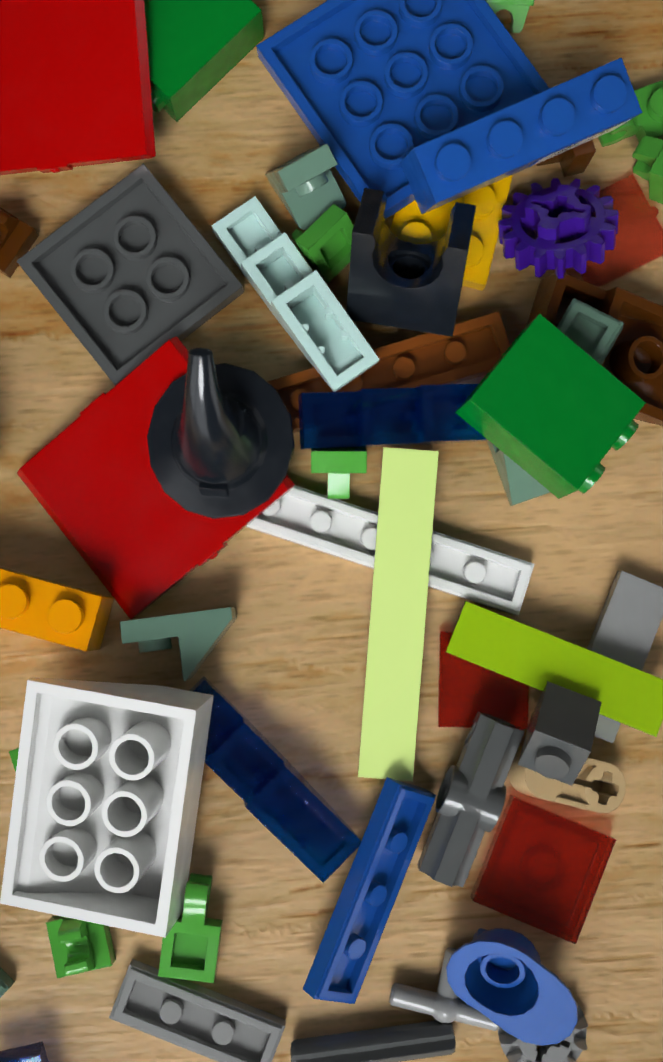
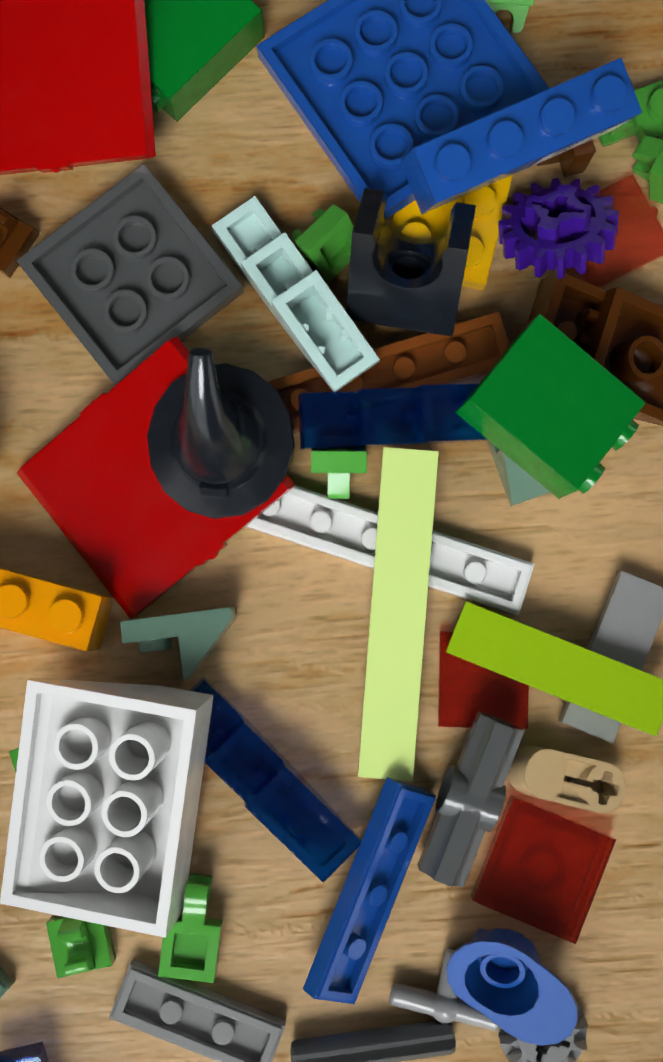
sand green slope [265,143,346,230] -> none
dark grey brick [518,682,602,786] -> none
sand green tile [557,298,624,365] -> none

